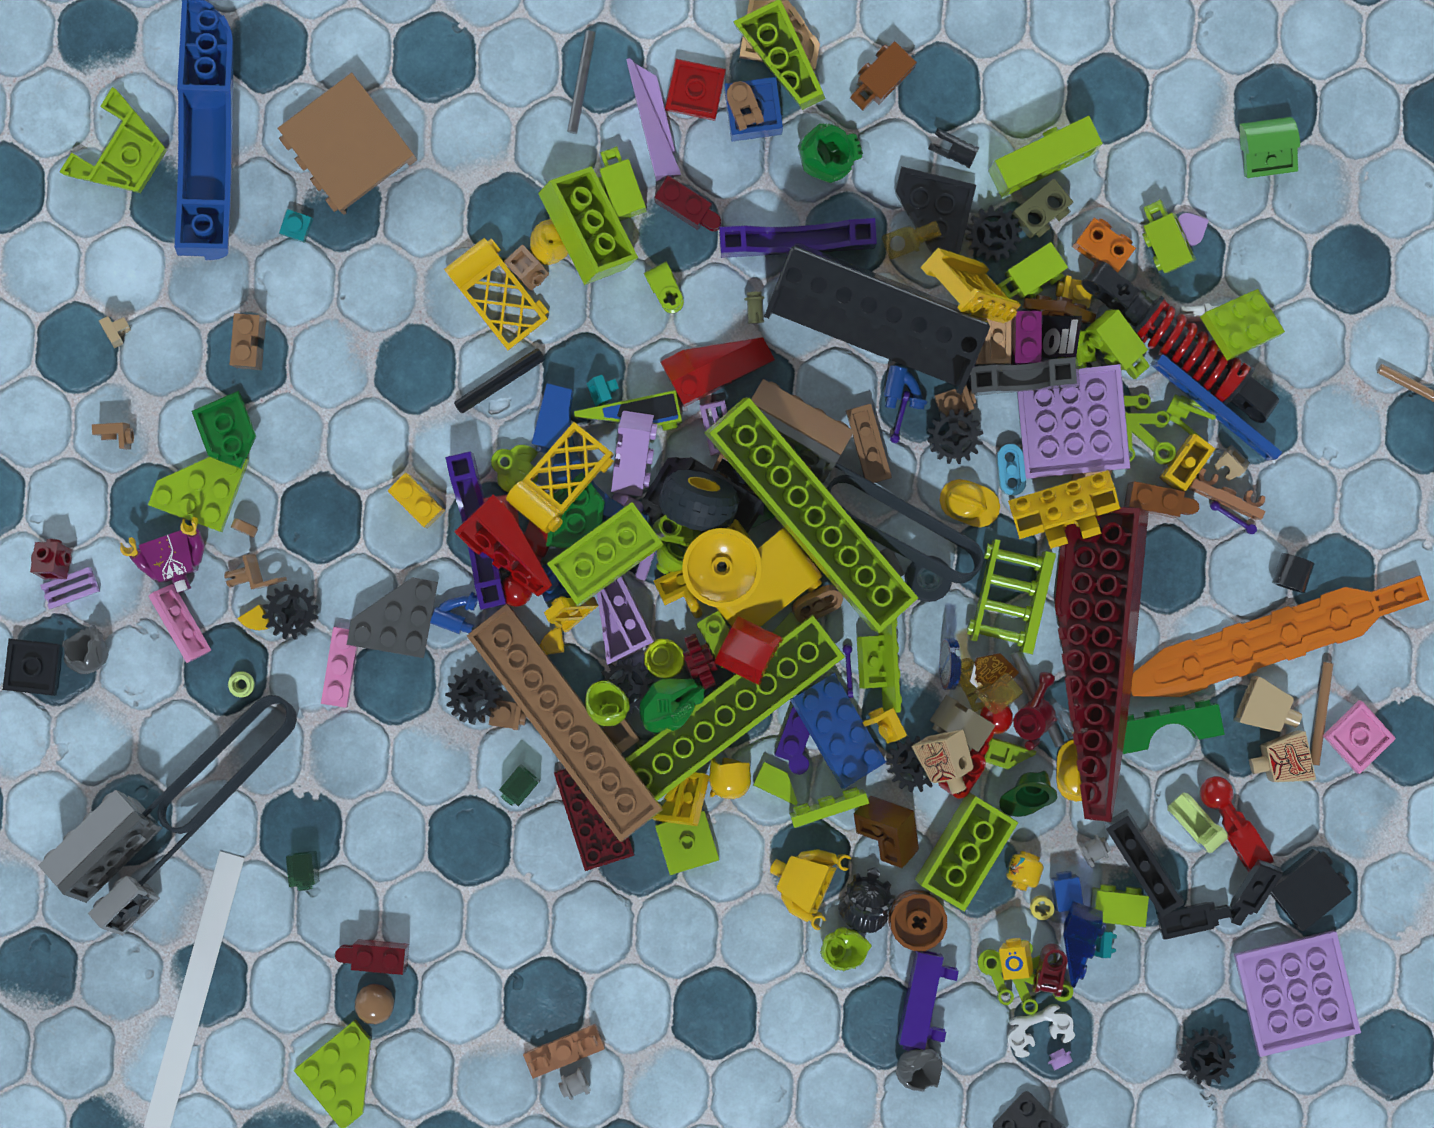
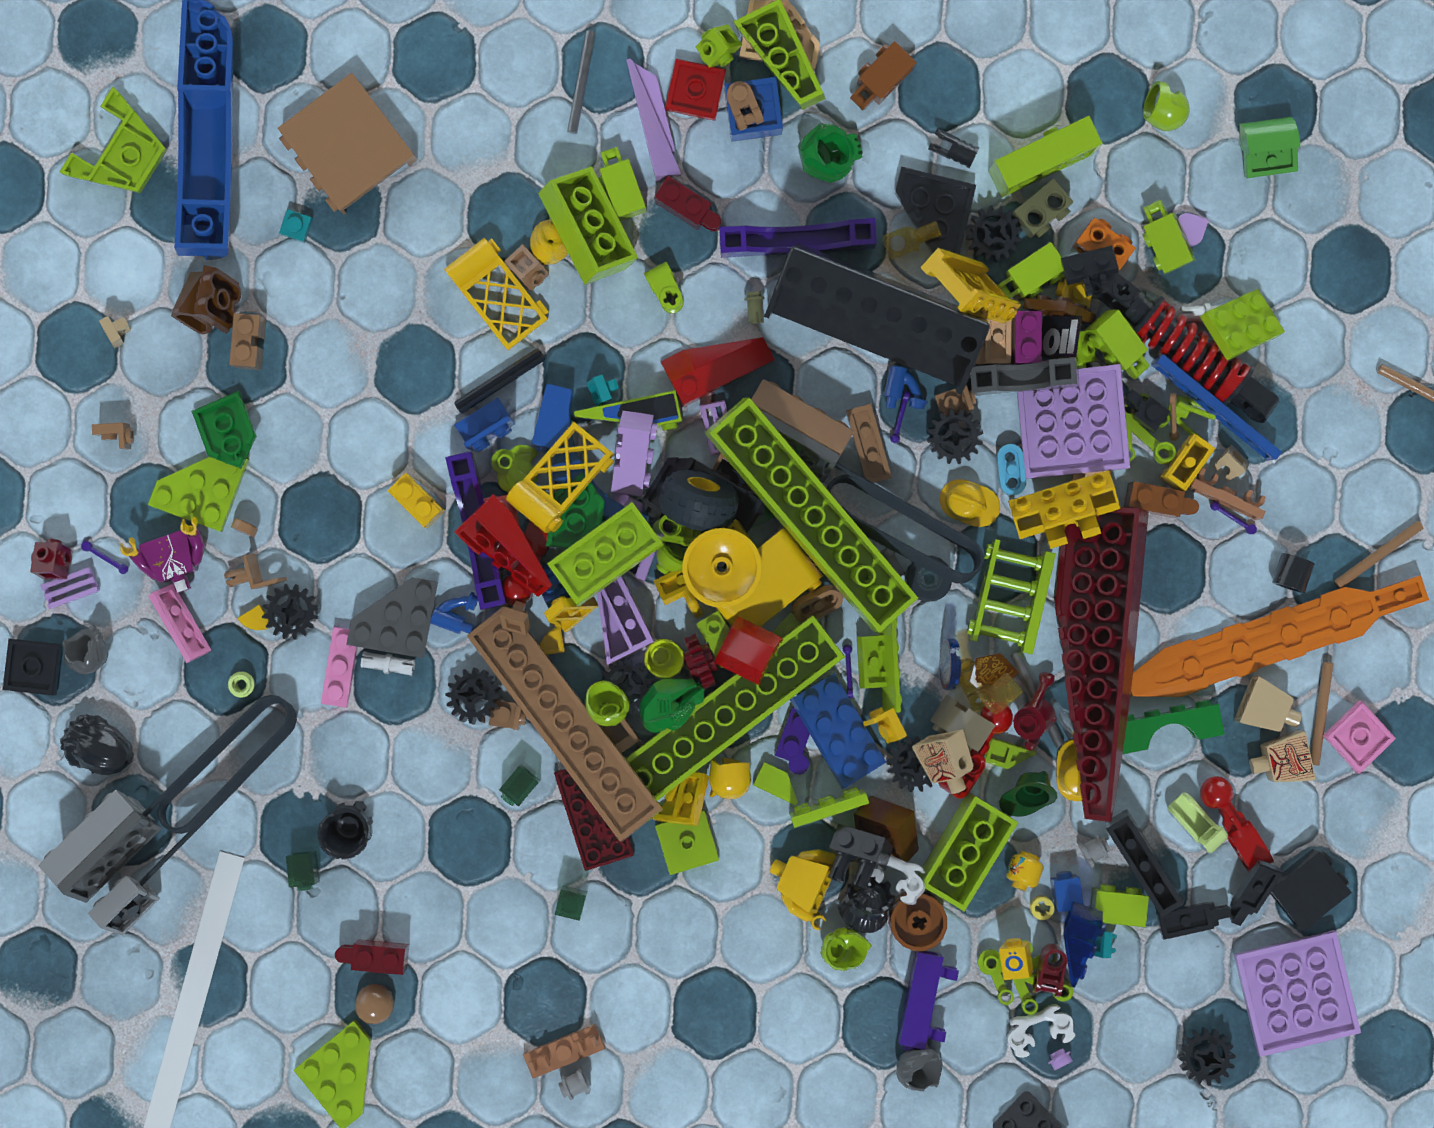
none -> black piece [60,714,134,775]
none -> dark purple hinge [81,541,129,574]
none -> reddish brown piece [171,265,241,334]
none -> black hair [317,801,373,860]
none -> white pin [361,651,415,676]
none -> blue bracket [455,398,515,452]
none -> medium nougat tile [500,601,530,636]
none -> clear green brick [554,885,588,921]
none -> lime brick [695,24,742,68]
none -> black brick [827,824,894,890]
none -> white helmet [868,854,925,905]
none -> black hinge [1061,245,1119,297]
none -> black plate [1124,389,1170,433]
none -> lime helmet [1143,81,1190,131]
none -> medium nougat hinge [1169,394,1179,441]
none -> medium nougat bar [1334,521,1424,589]

